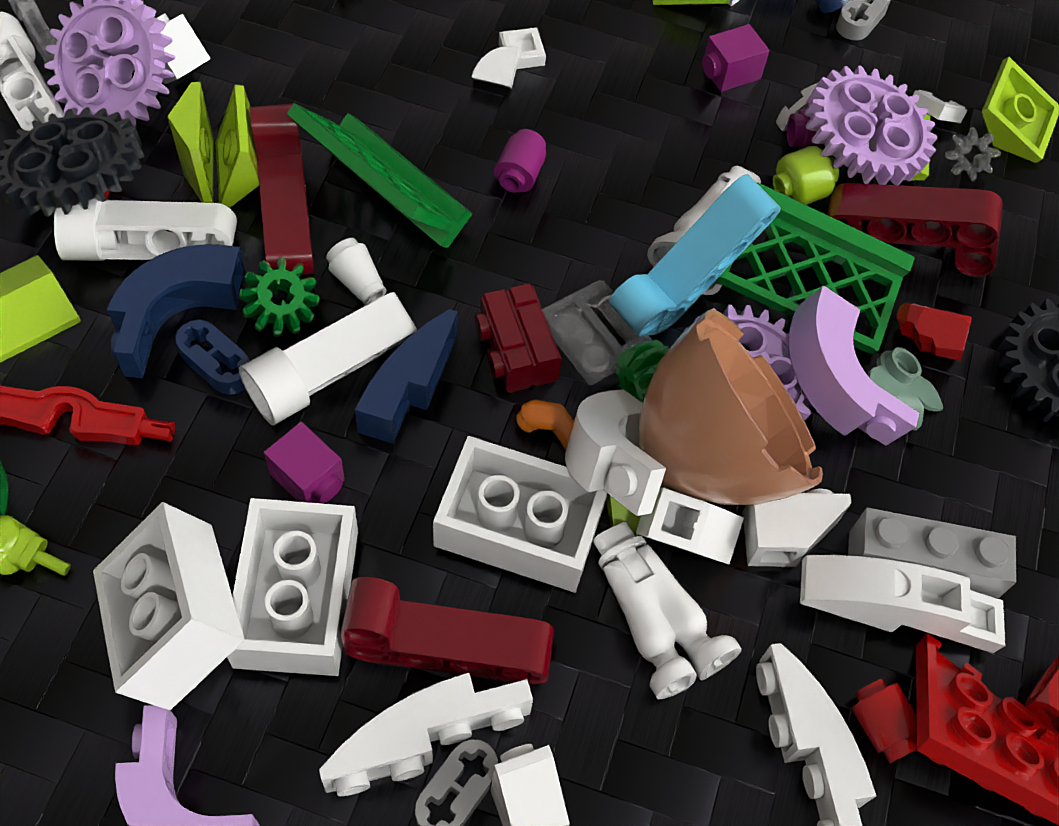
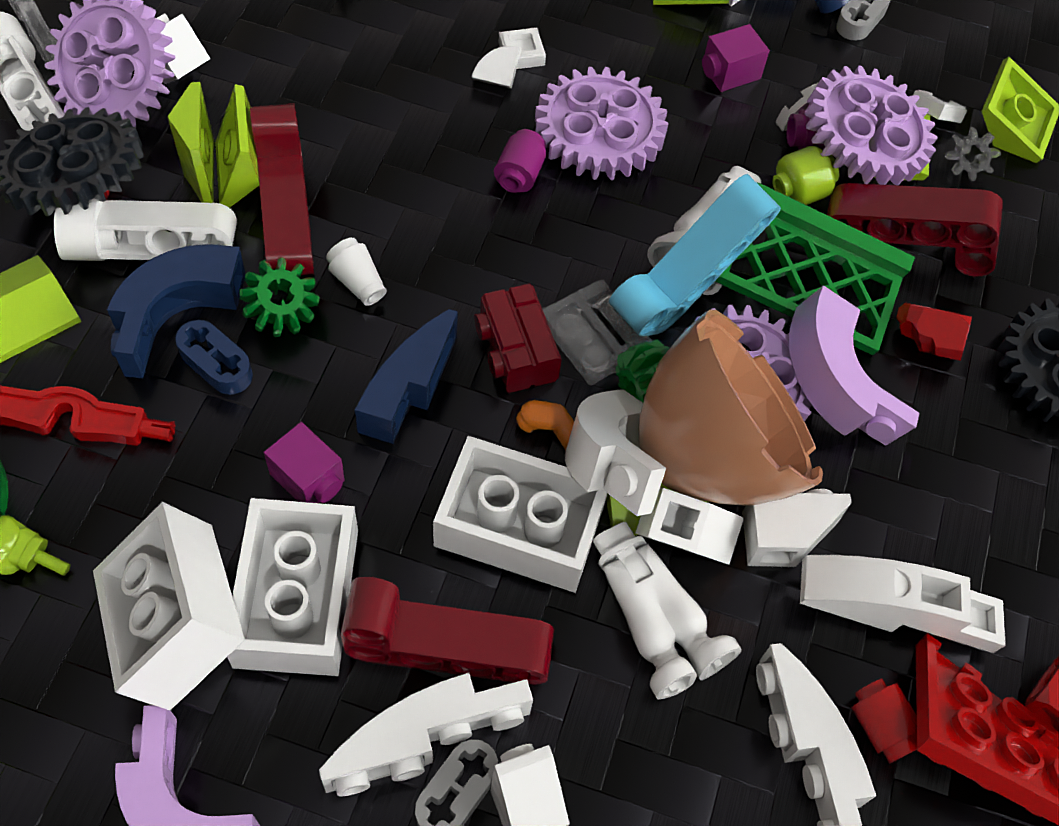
white beam [239,292,418,425] -> none
green fence [287,103,473,248] -> none
light grey arch [848,508,1016,599] -> none
sand green plate [868,348,943,430] -> none
none -> lavender gear [535,67,668,180]

